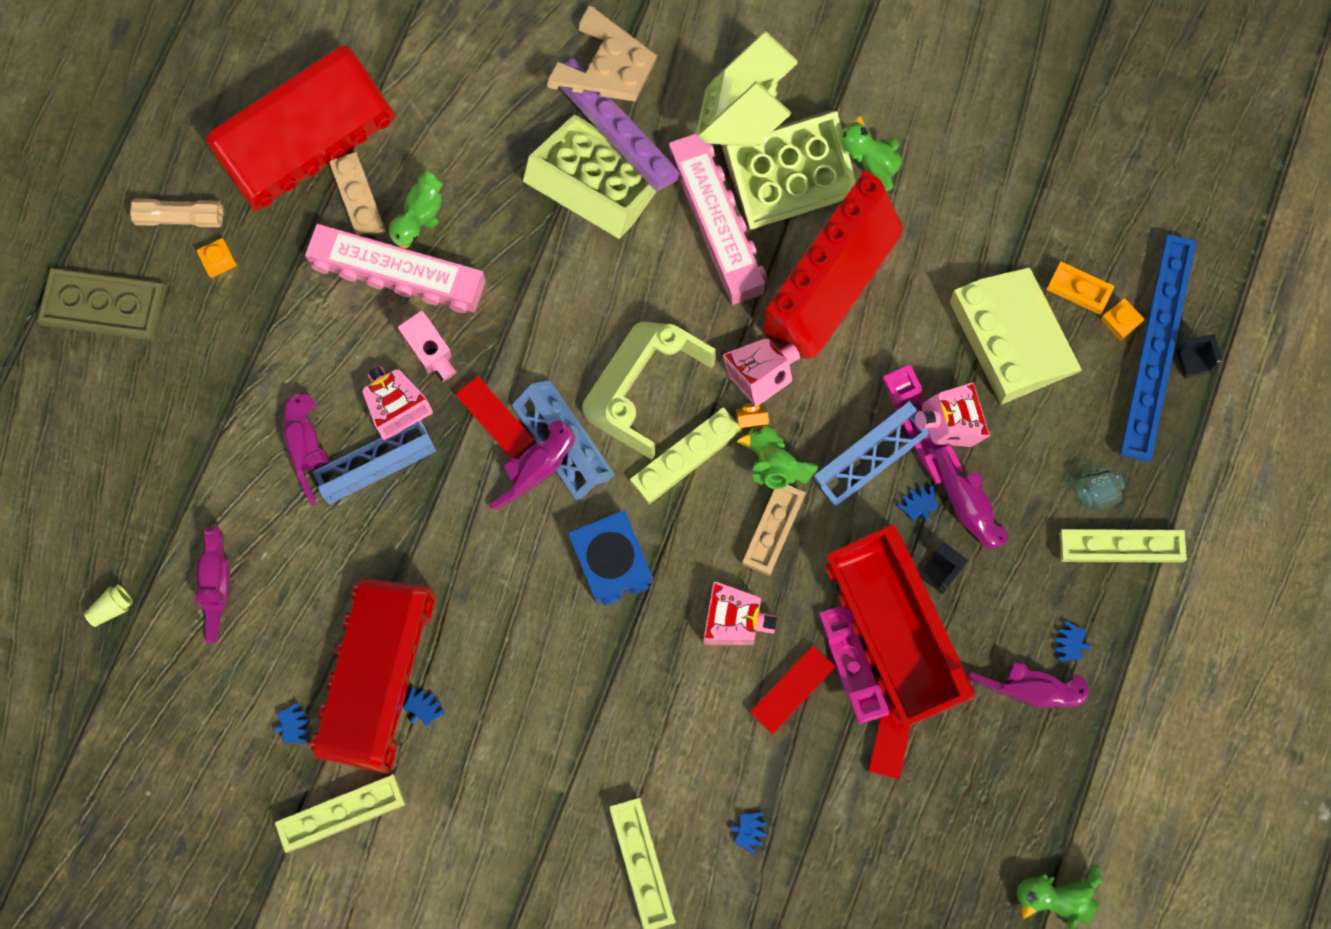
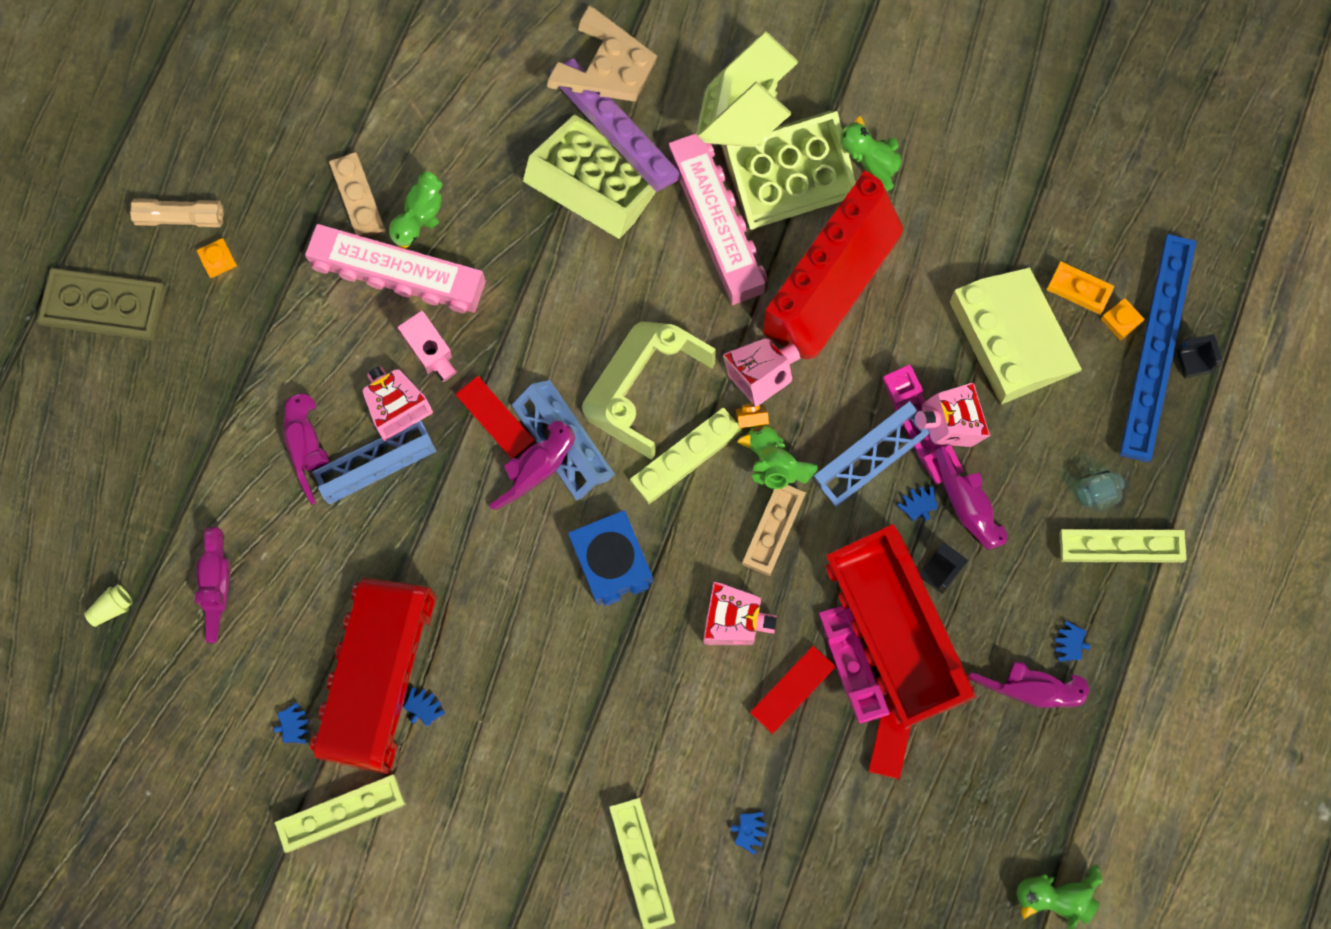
windscreen [206,46,396,212] -> none

